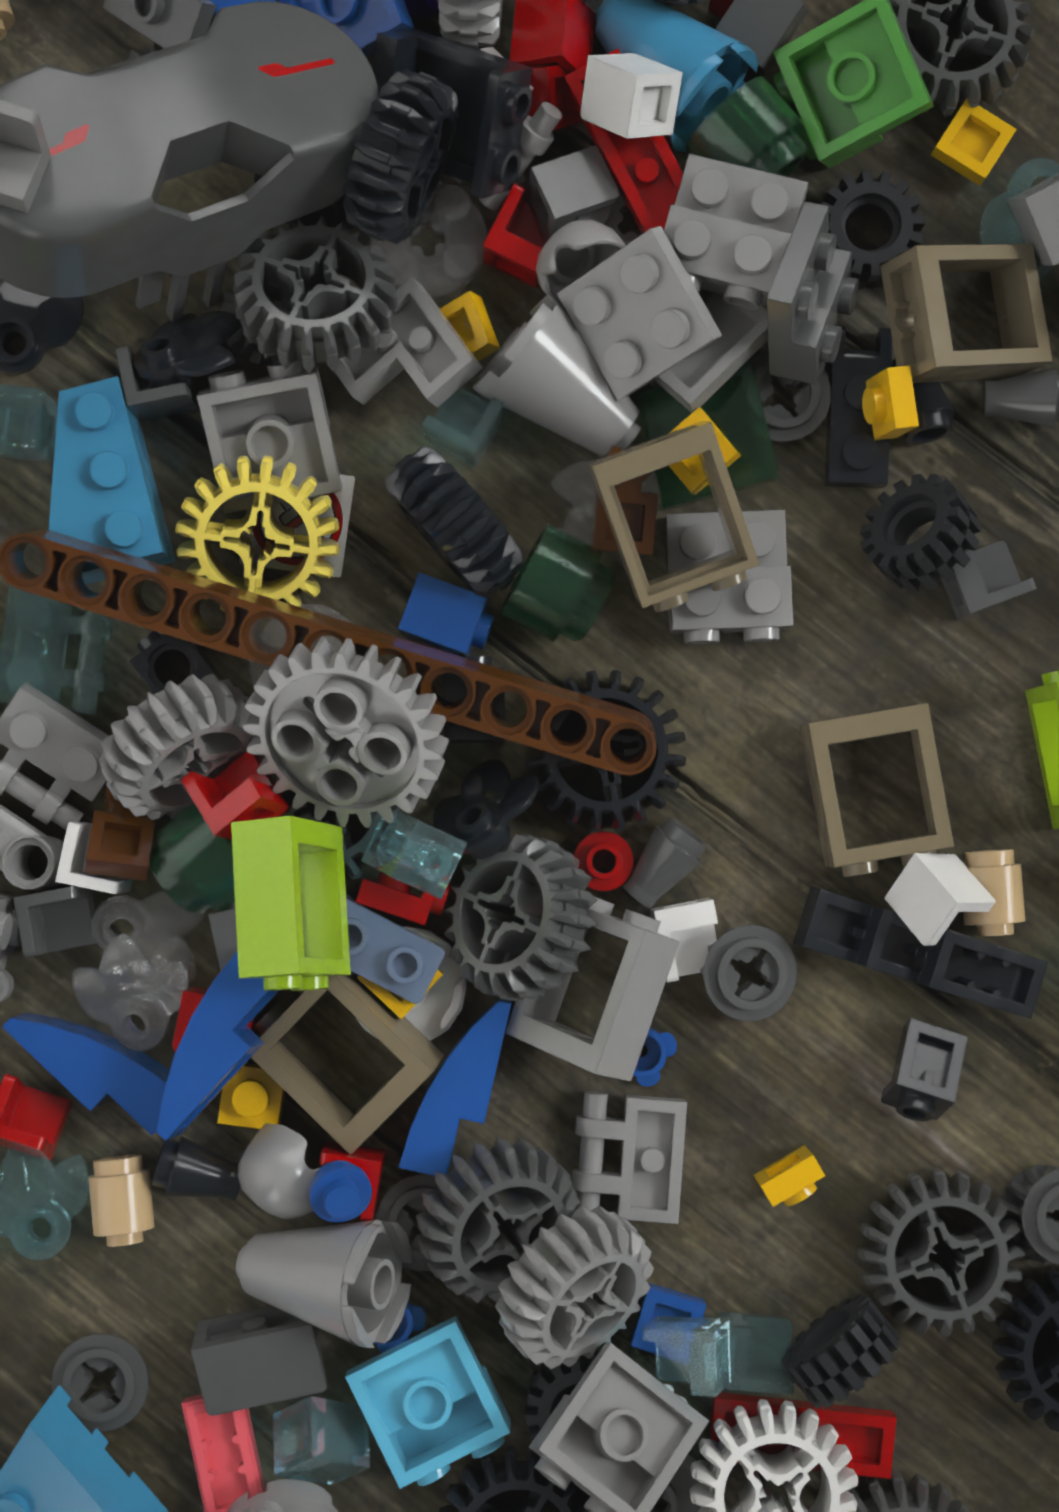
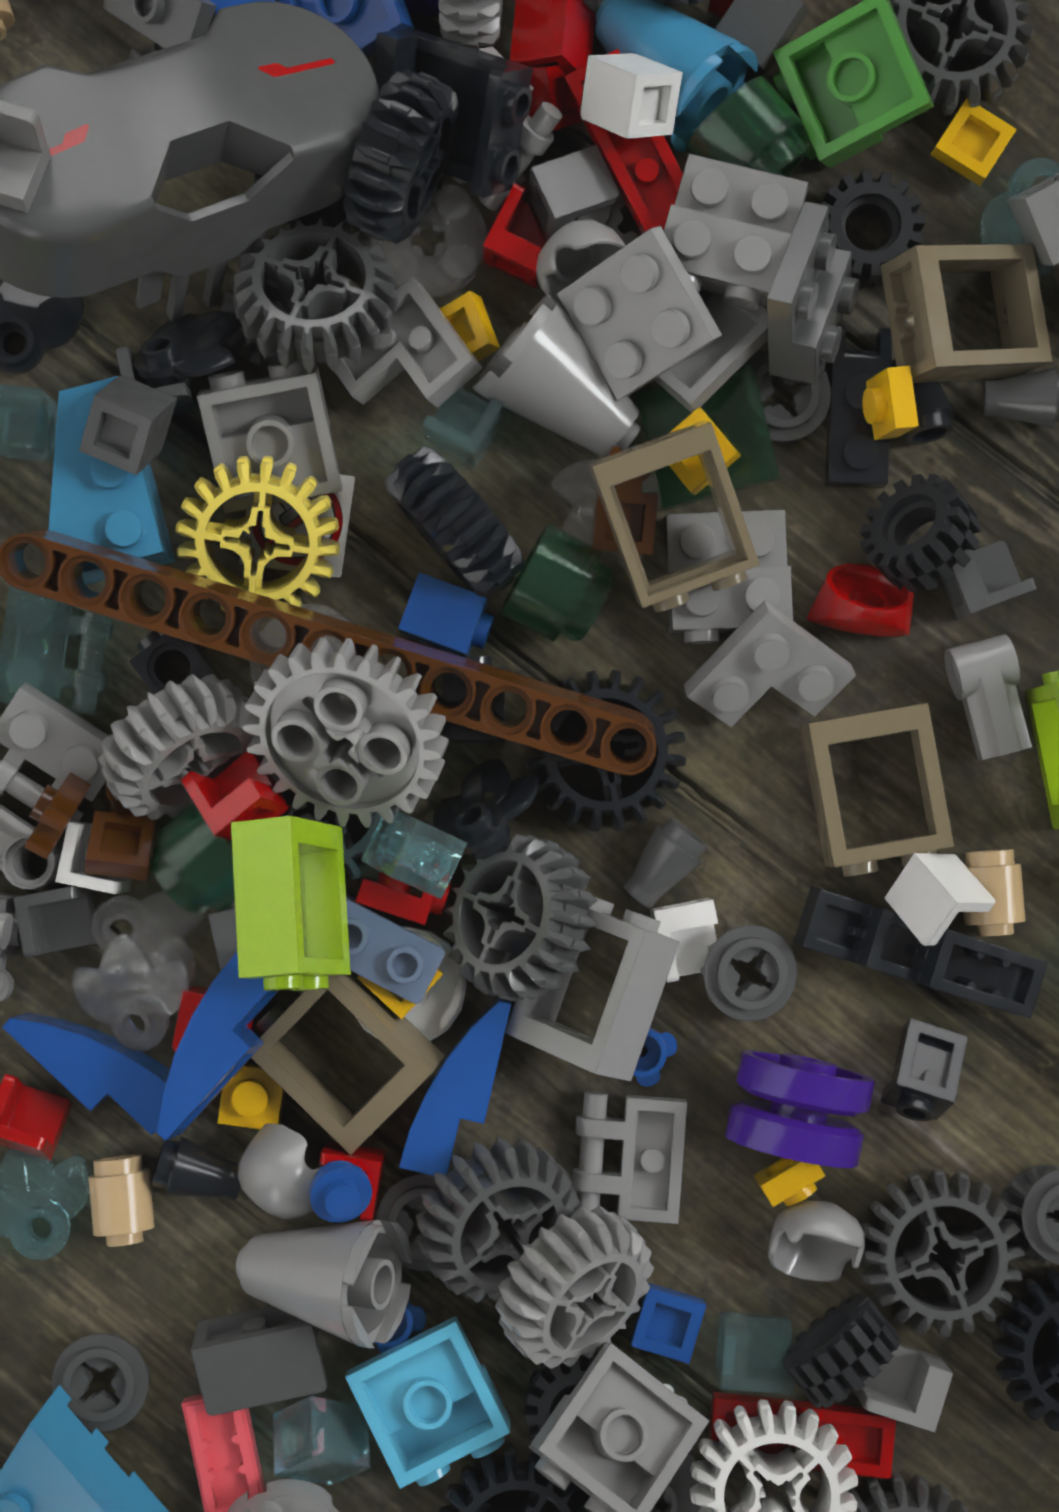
red plate [574,831,634,891] -> none
clear light blue panel [642,1316,731,1397] -> none
none -> reddish brown plate [24,772,92,859]
none -> dark grey panel [79,375,177,475]
none -> light grey plate [684,600,856,727]
none -> dark purple wheel [725,1050,875,1168]
none -> light grey hair [768,1200,865,1282]
none -> red piece [806,563,914,637]
none -> light grey panel [854,1344,953,1433]
none -> light grey piece [944,634,1032,761]

